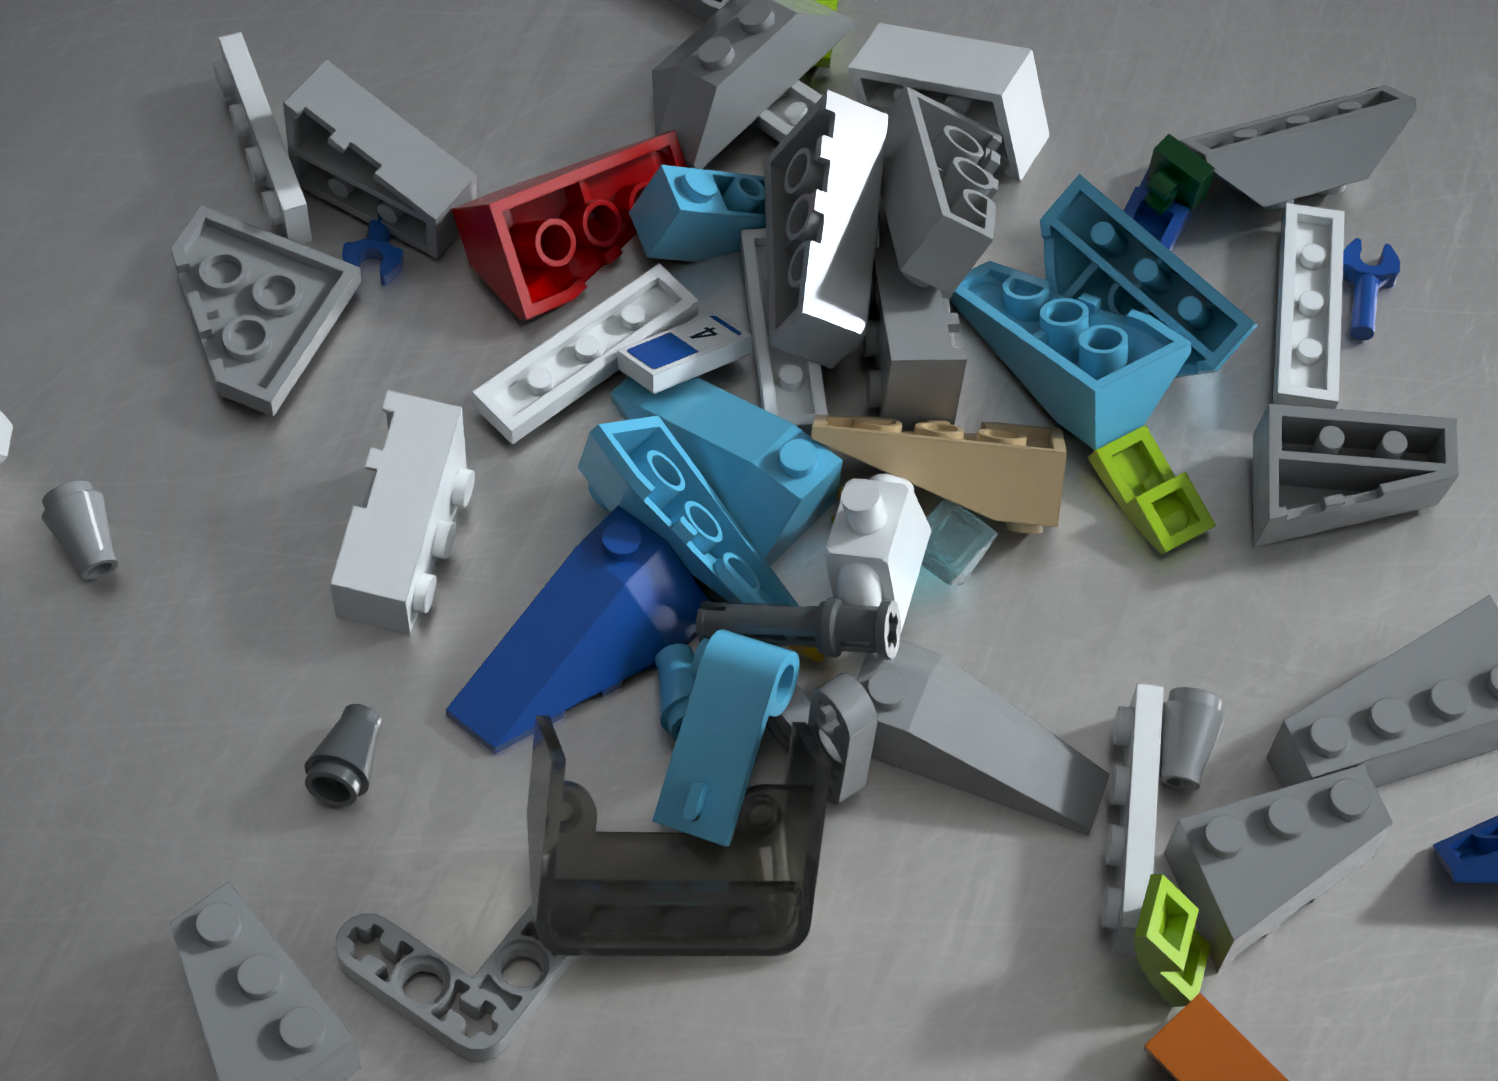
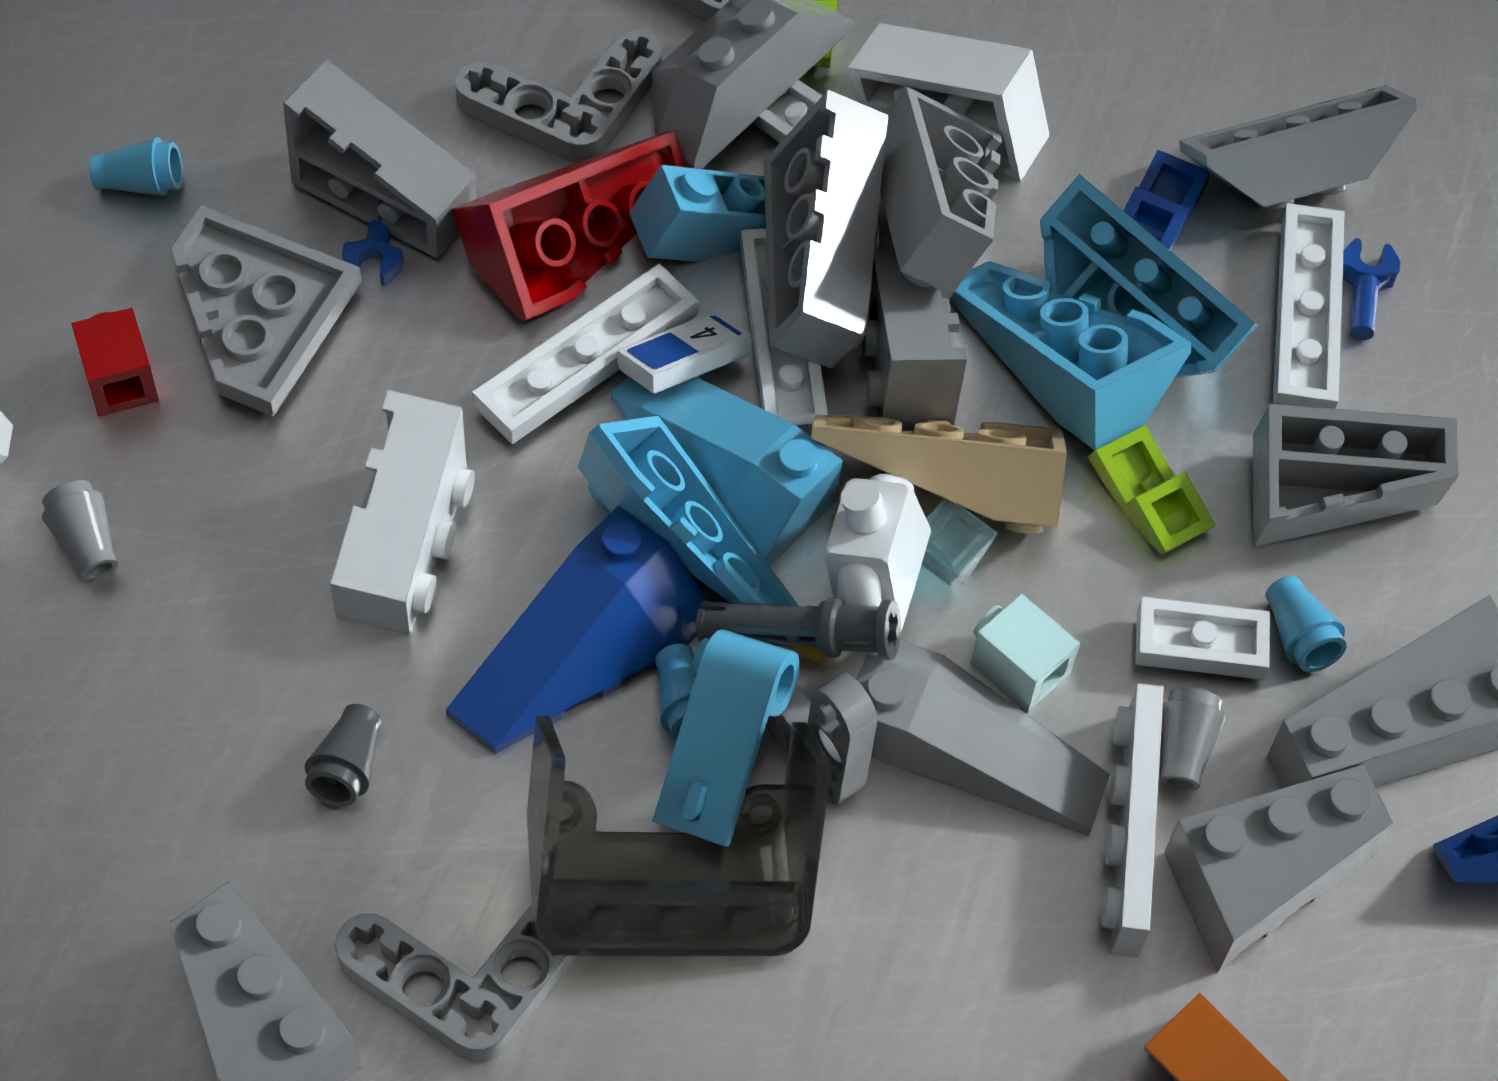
white plate [214,32,312,244] -> none
lime slope [1134,874,1211,1007] -> none
dark green tile [1143,134,1215,216] -> none
none -> red brick [71,307,159,417]
none -> medium azure cone [89,137,183,196]
none -> light grey beam [455,30,662,163]
none -> light aqua brick [970,593,1080,713]
none -> white plate [1135,596,1270,680]
none -> medium azure cone [1265,576,1347,672]

